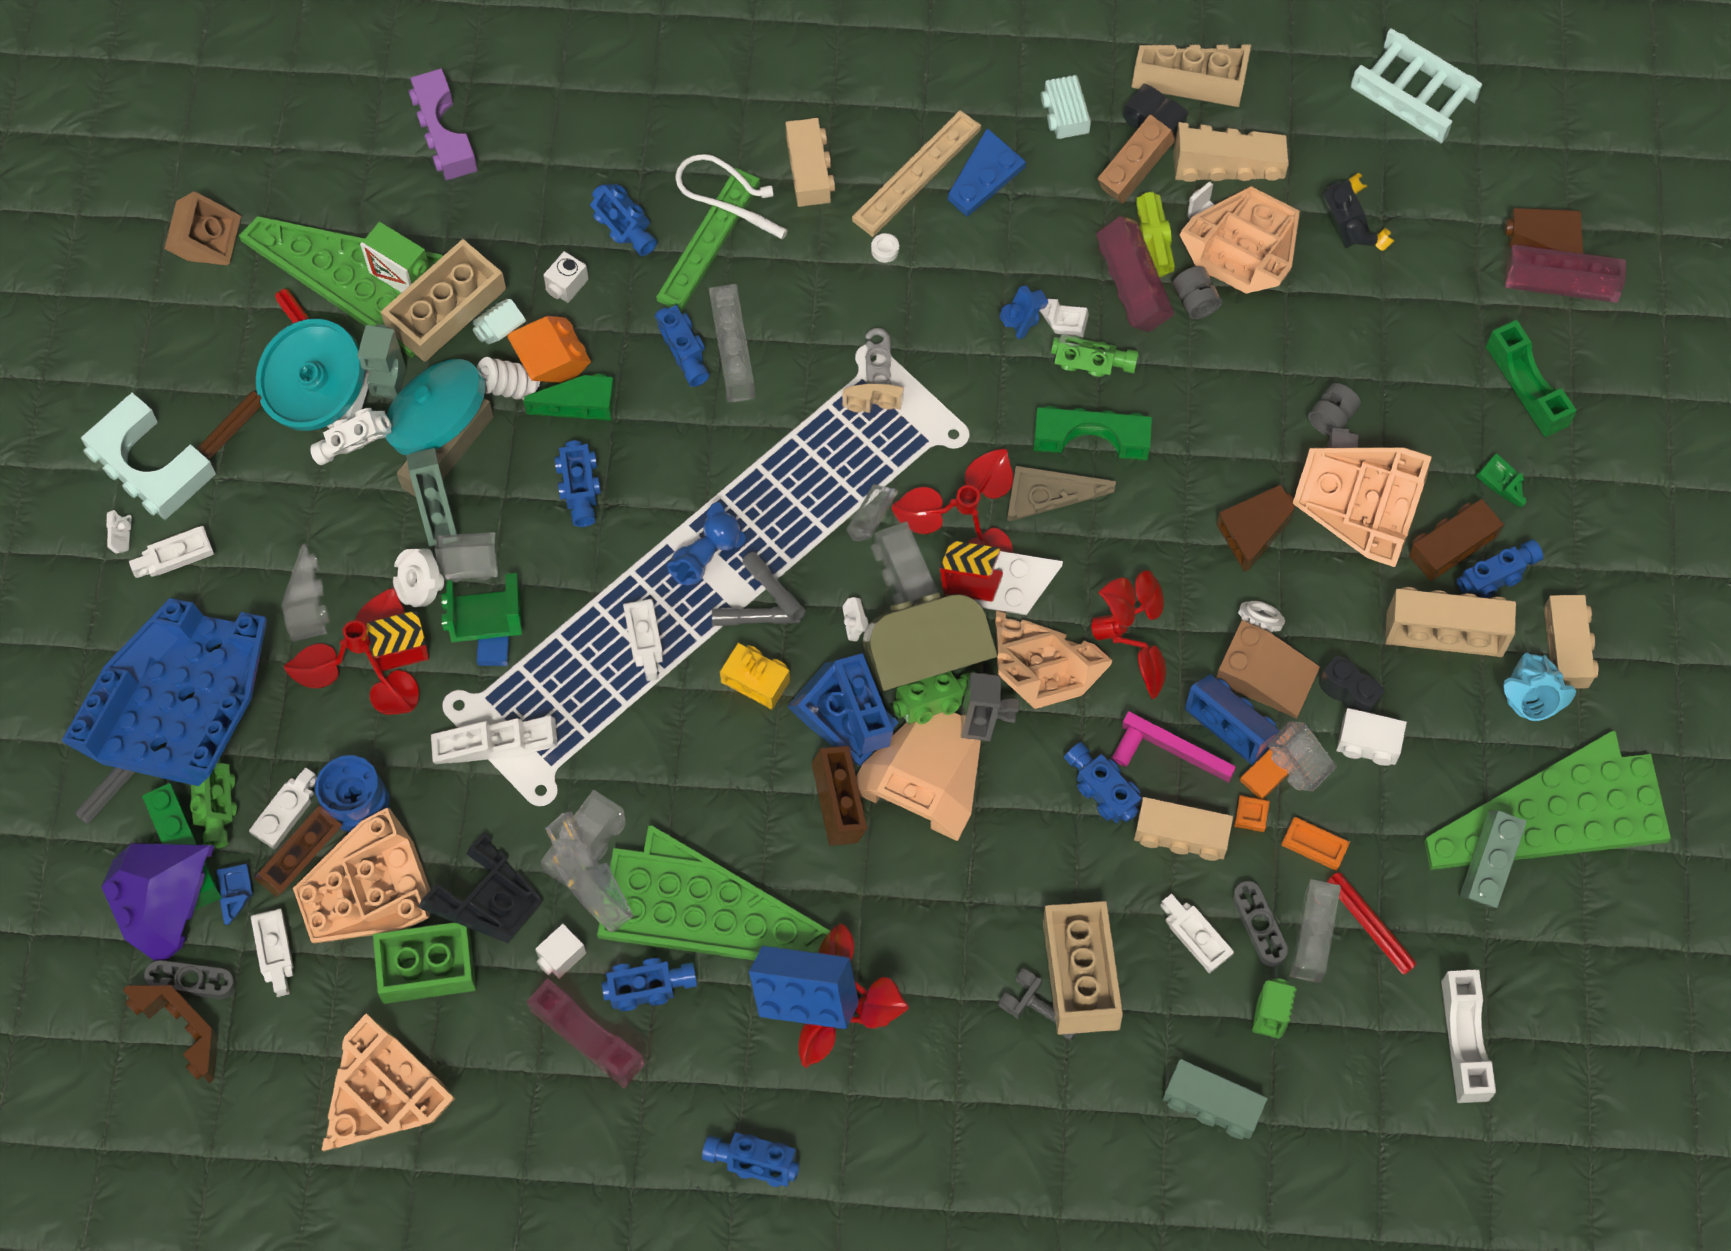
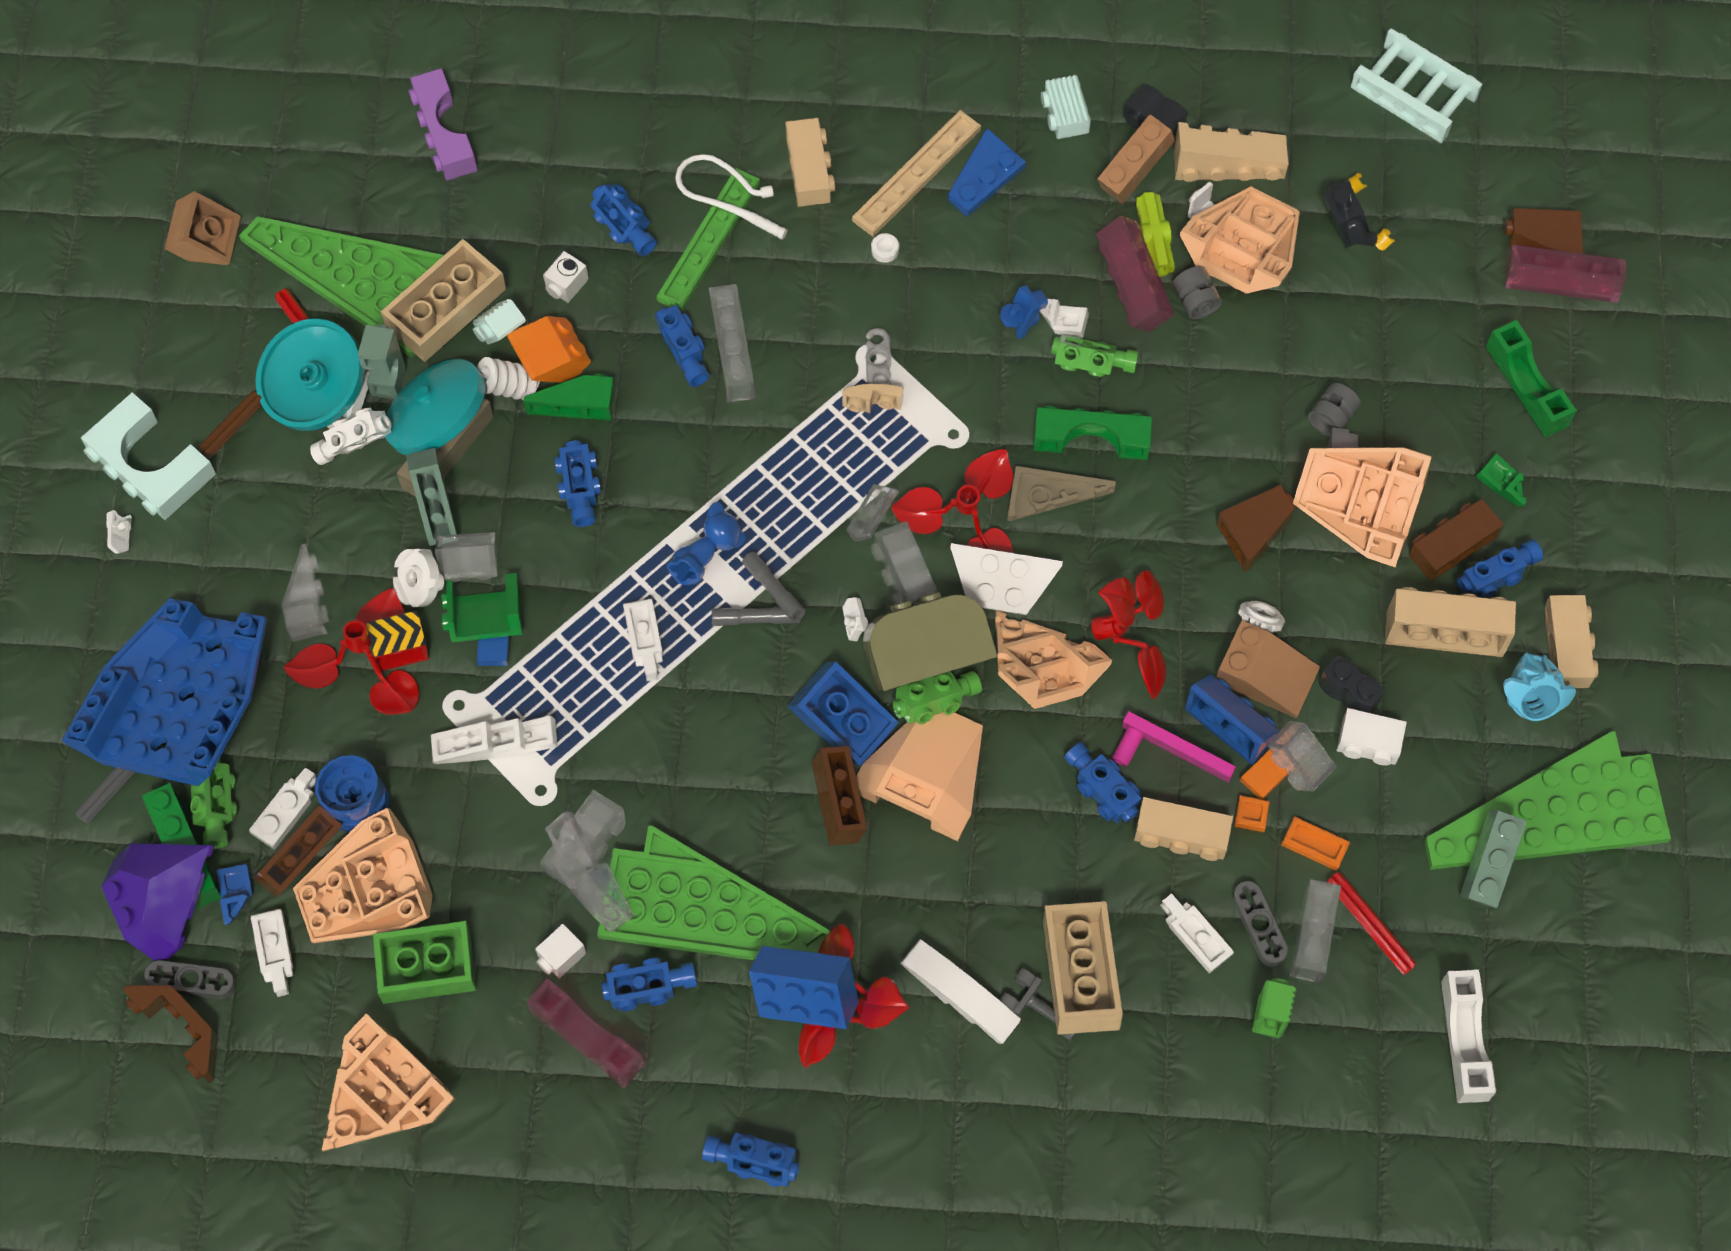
white hinge [129,526,214,578] -> none
bright green piece [360,222,430,293] -> none
black wing [418,832,543,944] -> none
yellow brick [720,643,790,710] -> none
blue slope [834,653,893,754] -> none
piece [940,541,1003,602] -> none
dark grey brick [961,673,1019,741] -> none
tan wedge [1132,45,1251,107] -> none
sand green brick [1163,1059,1268,1139] -> none
none -> white slope [900,940,1021,1044]

